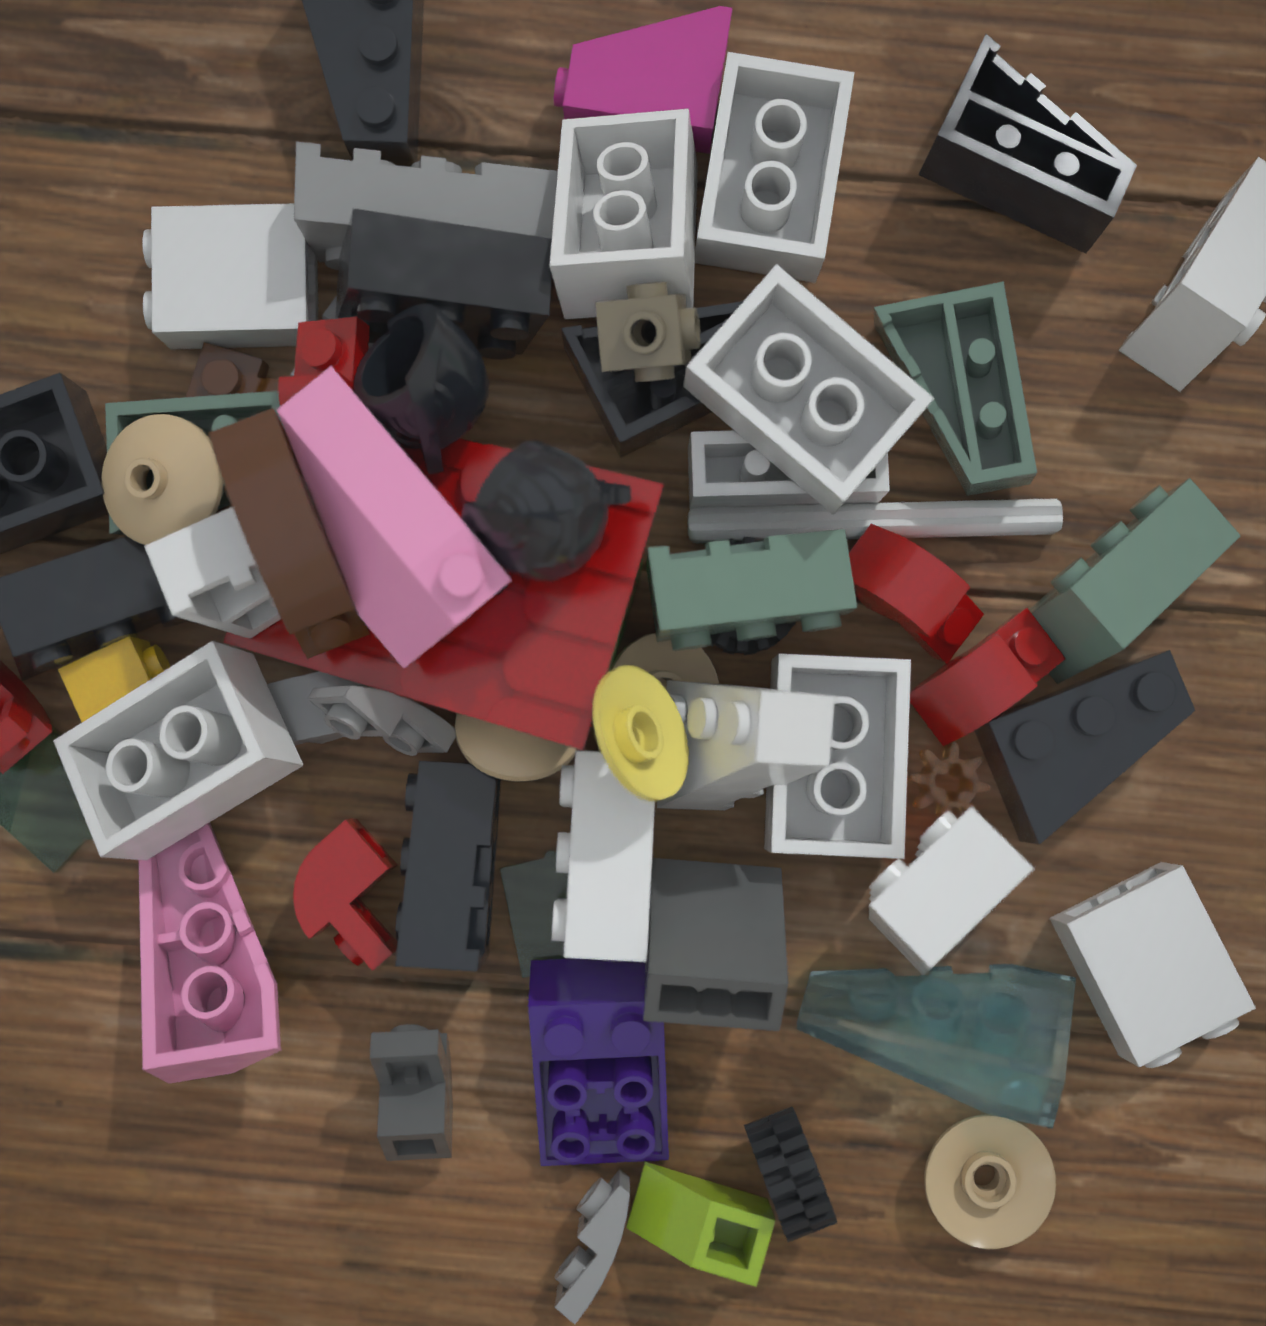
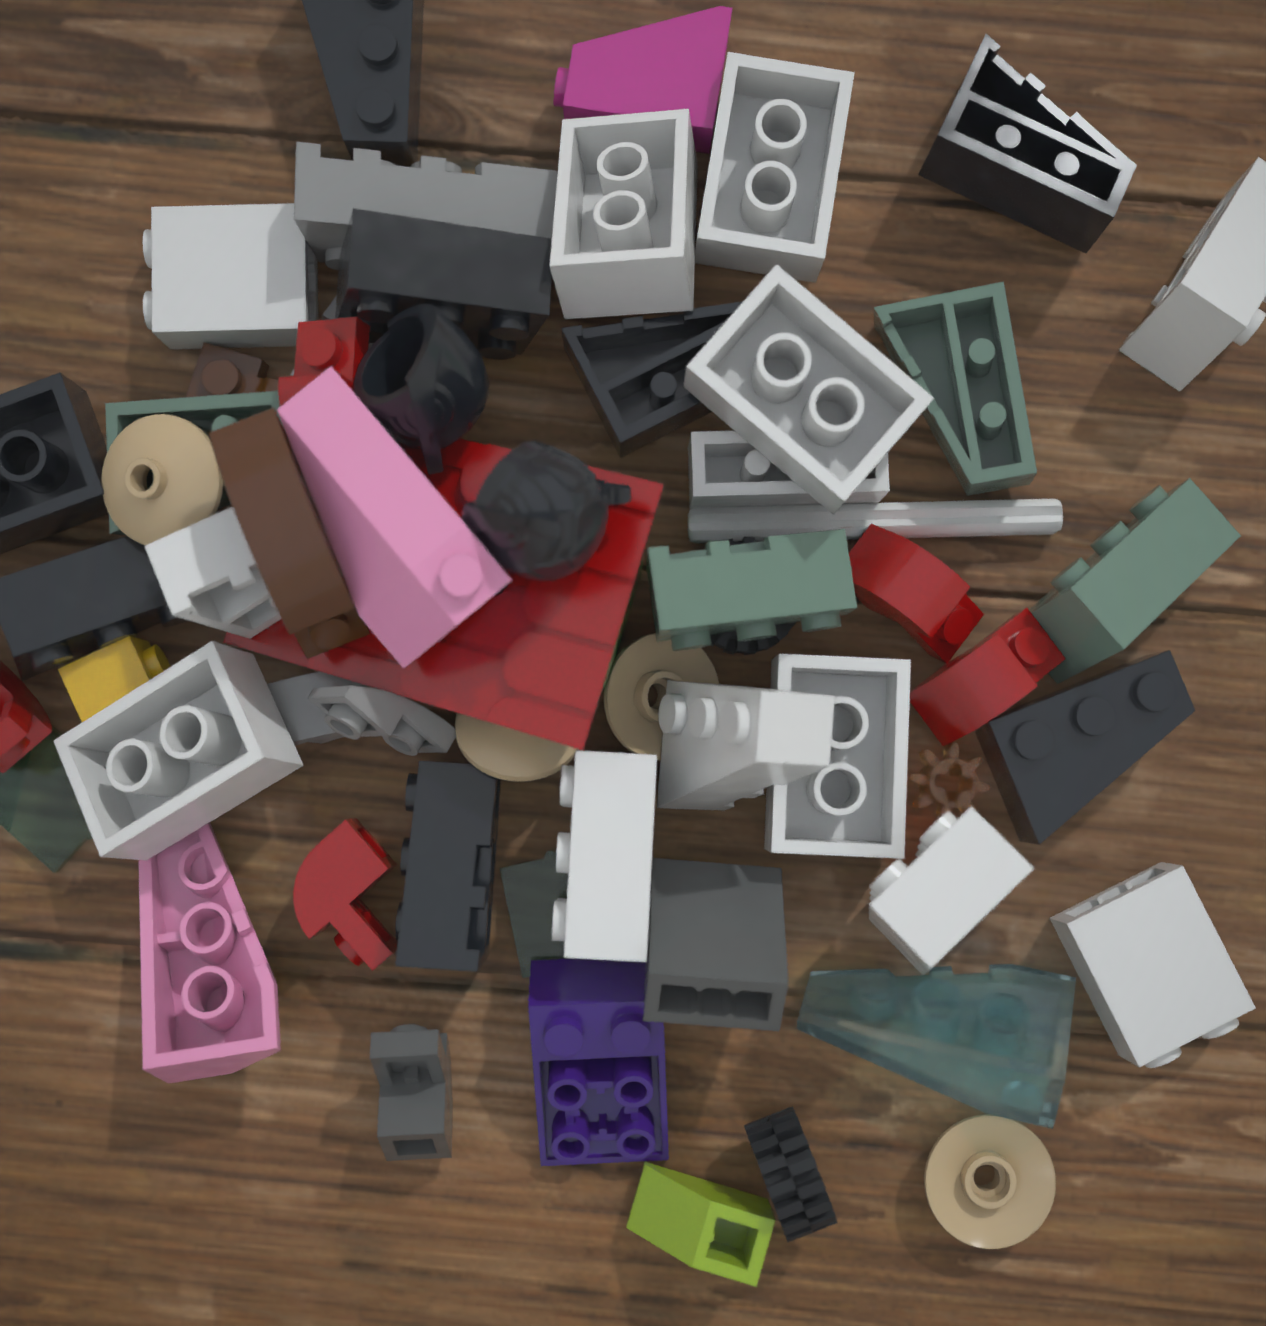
light grey slope [554,1169,630,1325] -> none
light yellow dish [593,665,689,801] -> none
dark tan brick [595,282,700,382] -> none

